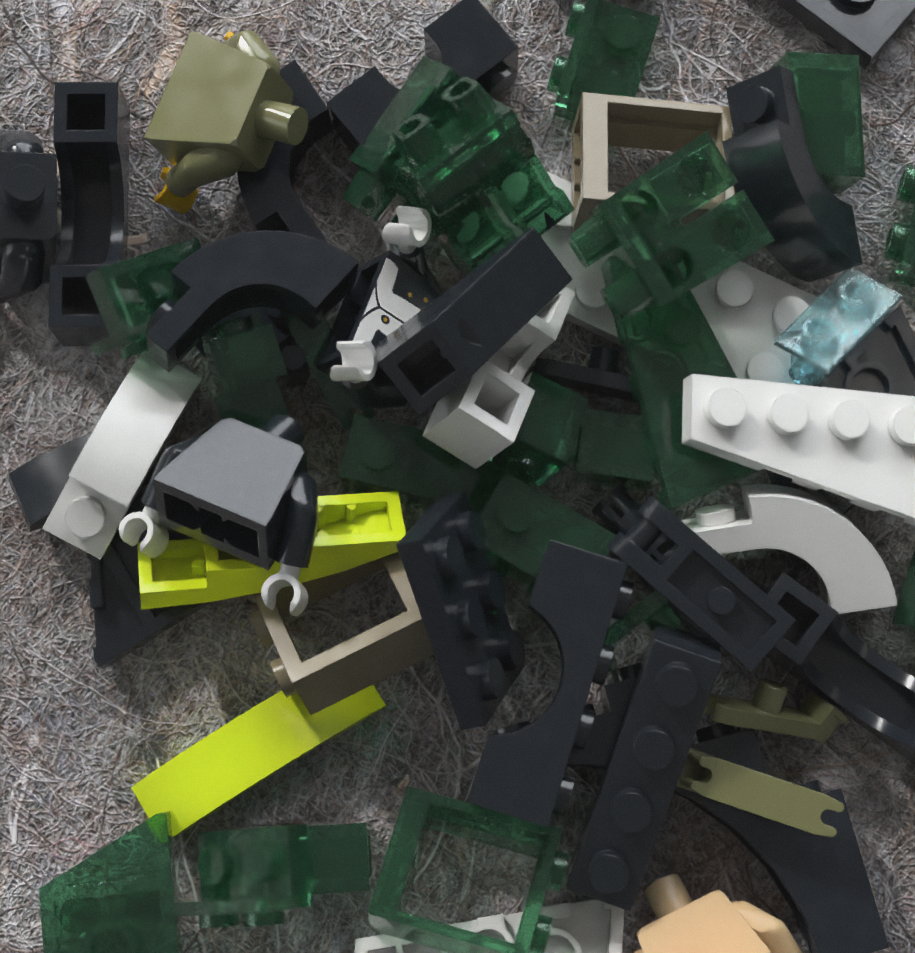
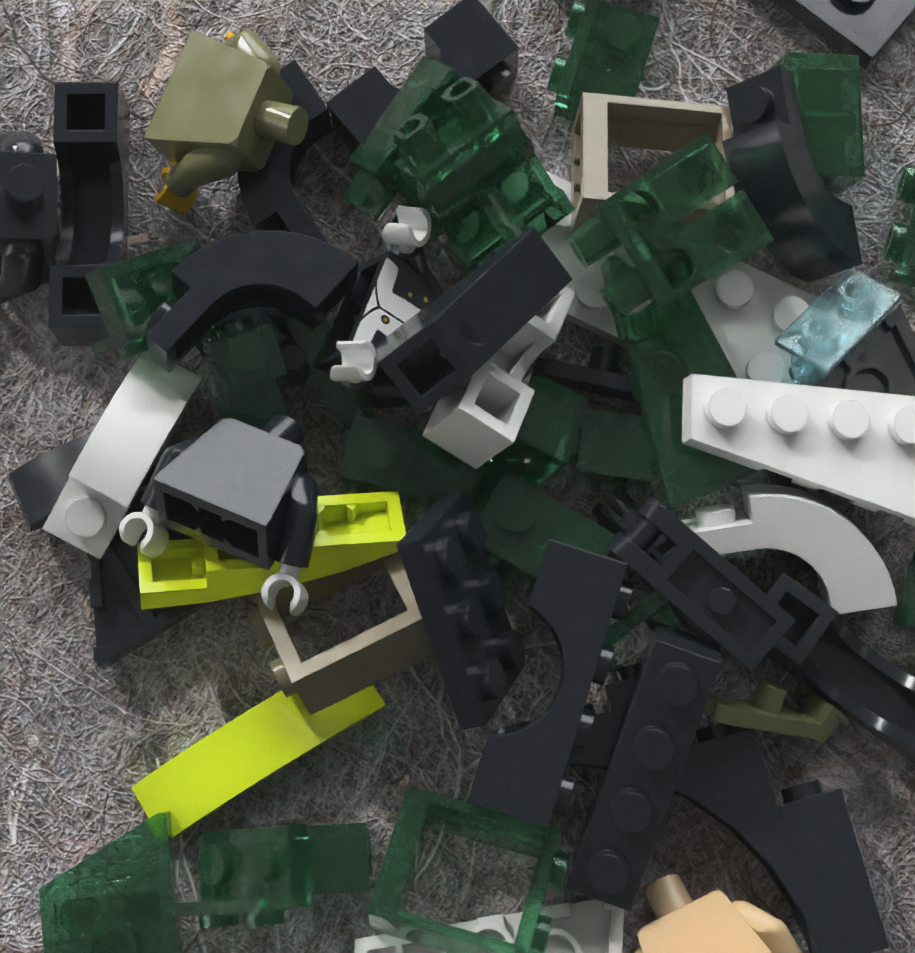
olive piece [677,748,844,837] -> none

